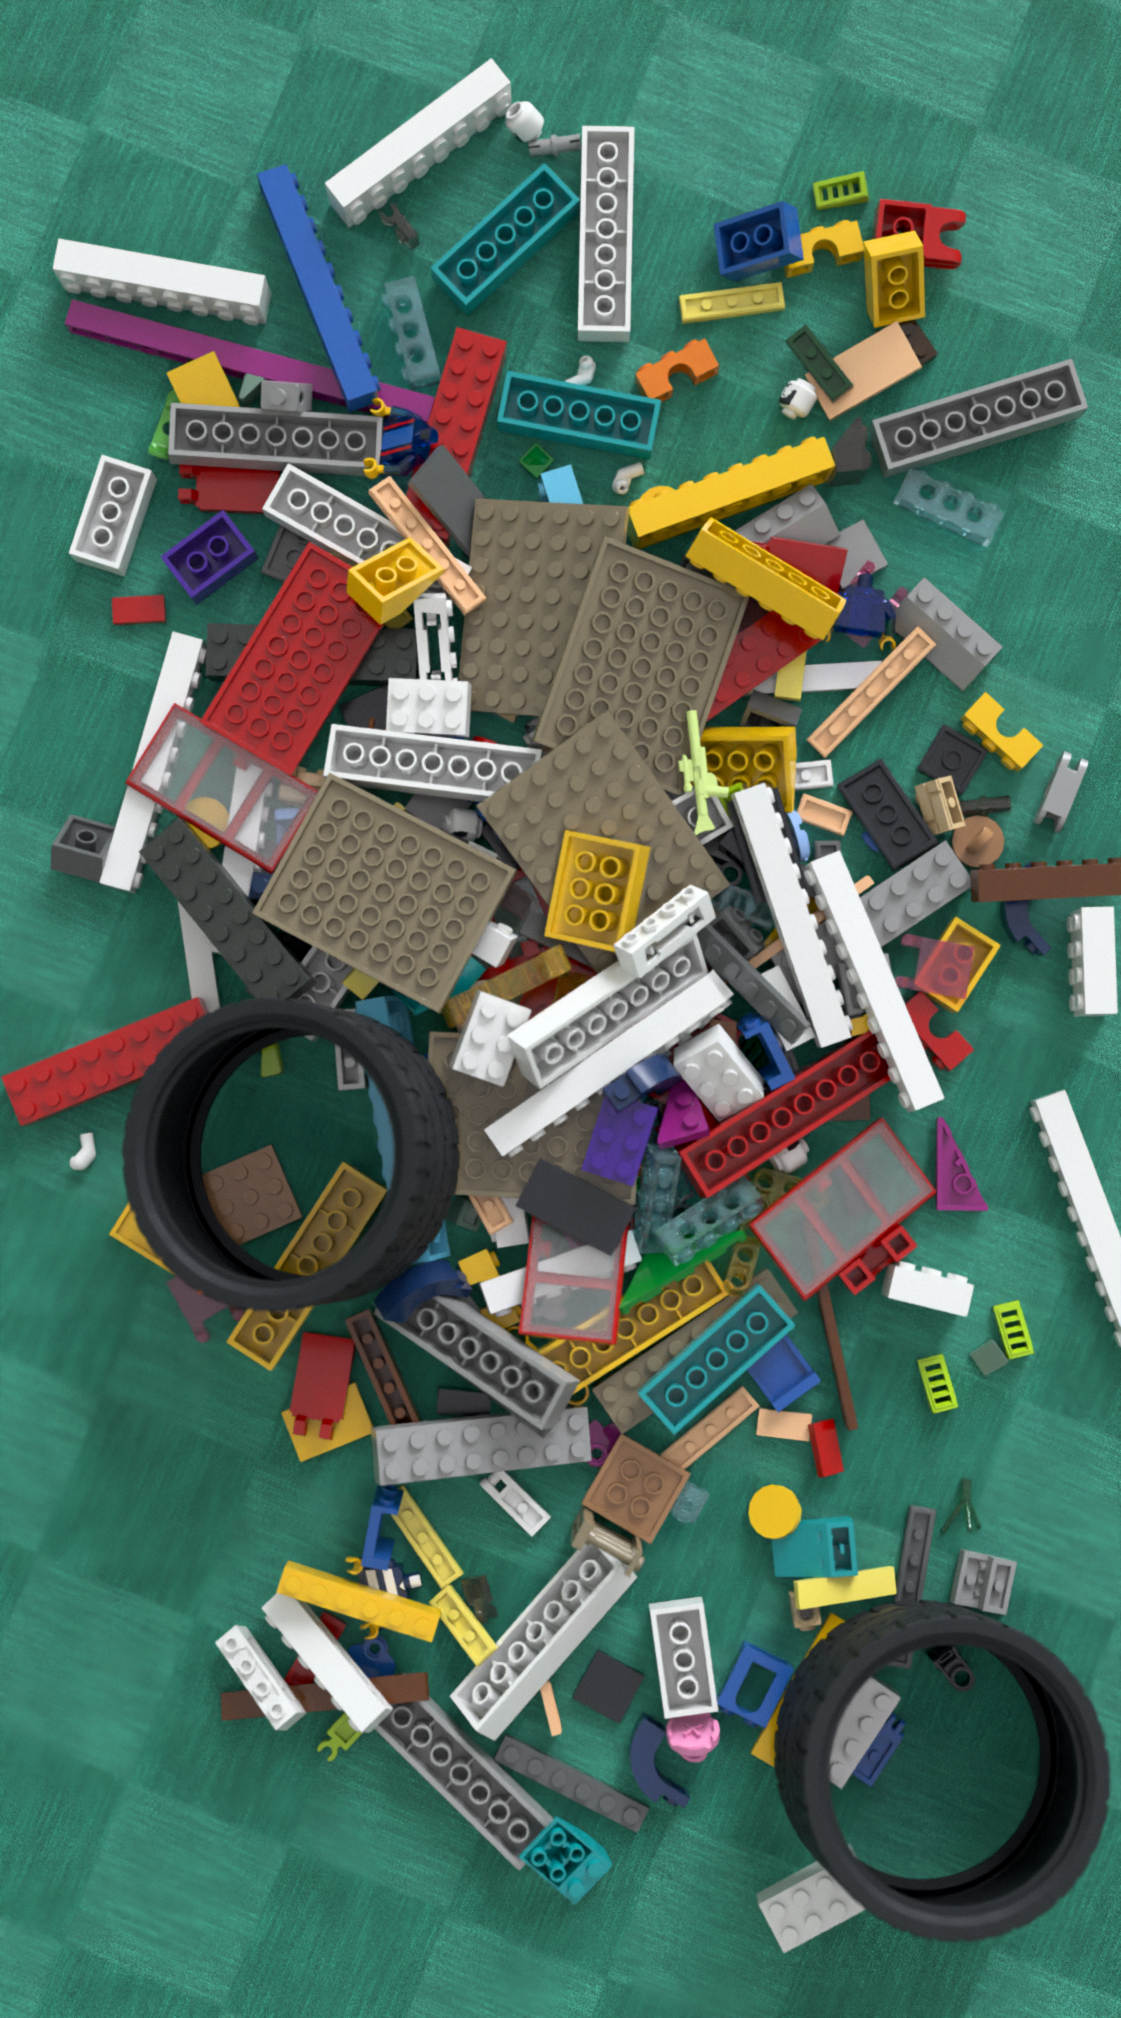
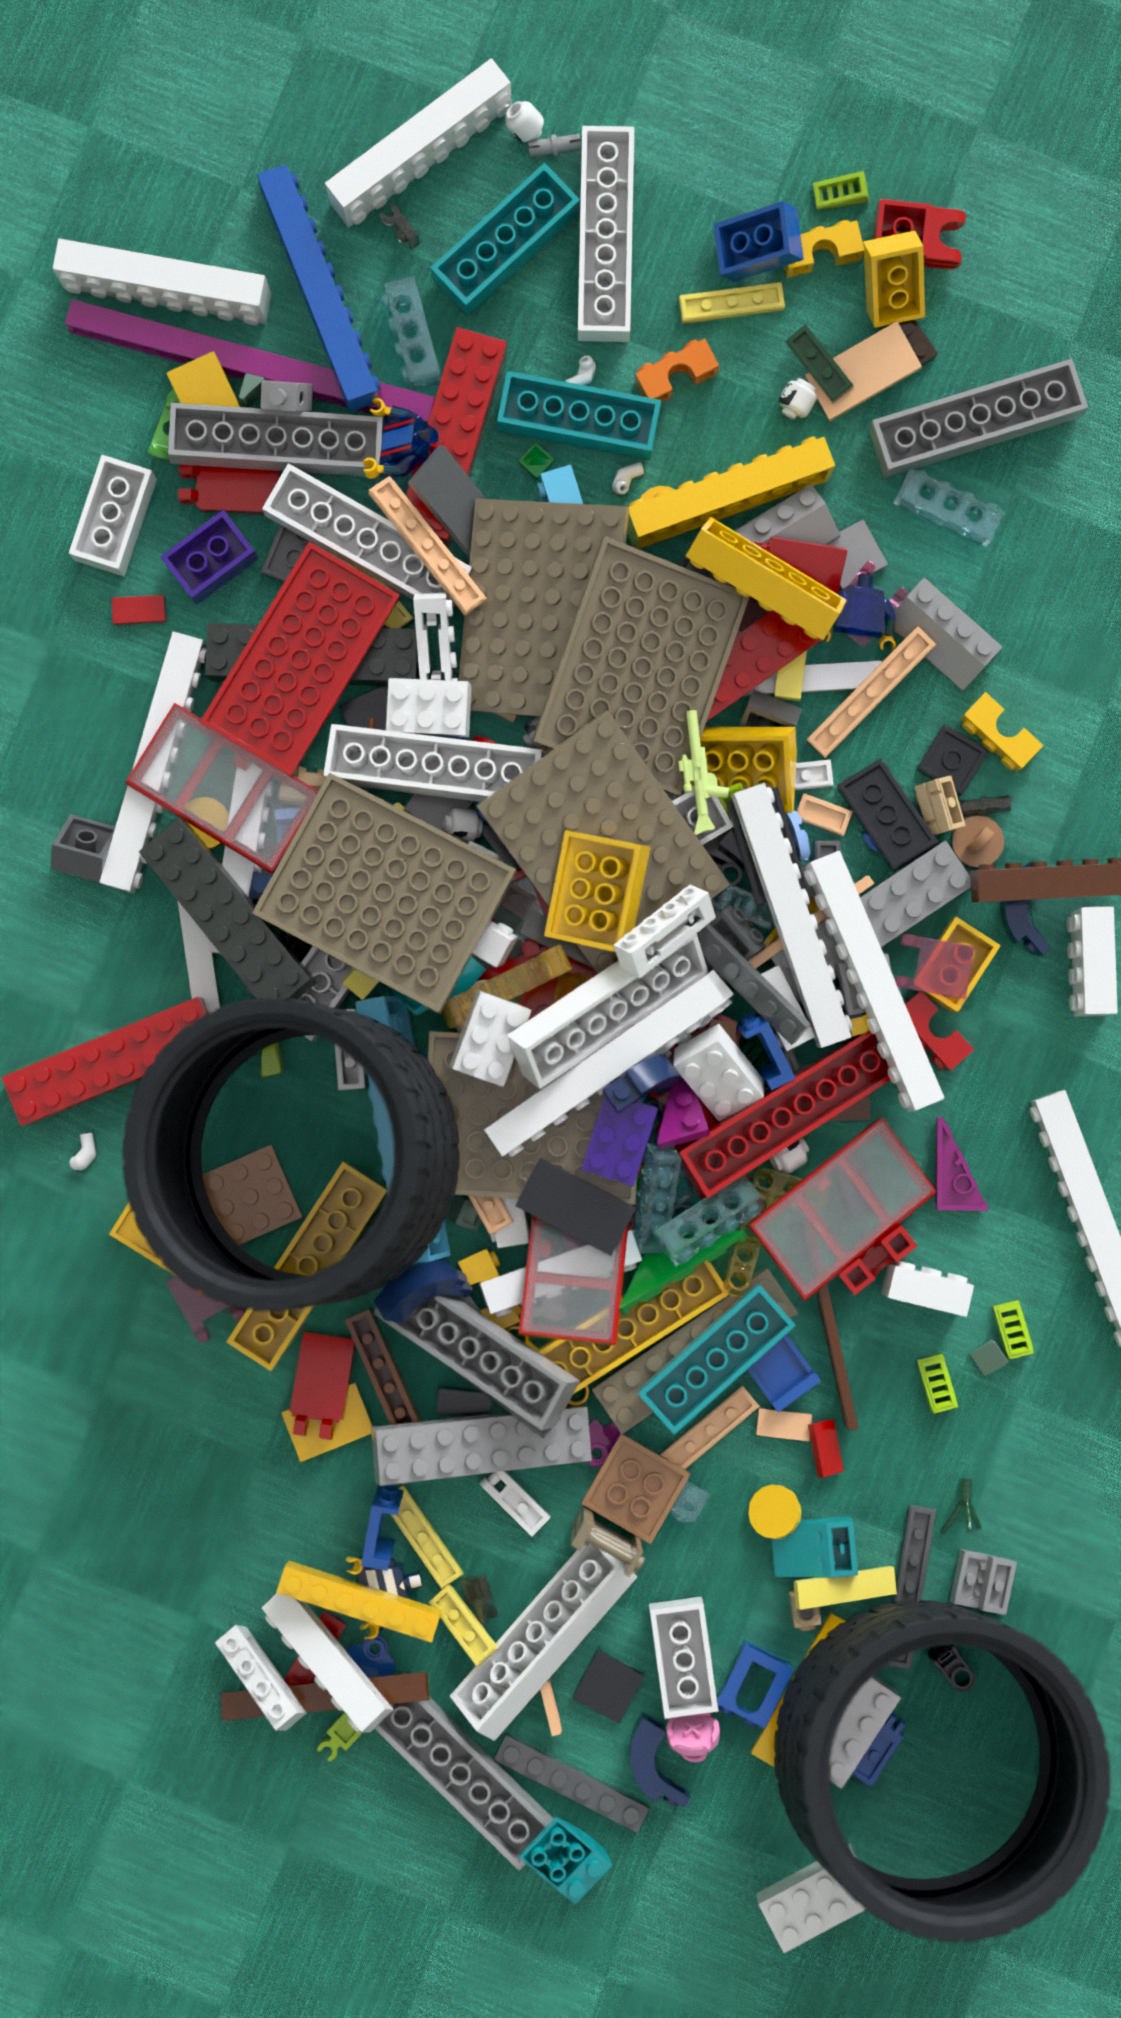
yellow slope [346,537,444,625] -> none
clear smoke slope [828,417,871,487] -> none
light grey piece [1034,751,1089,833] -> none

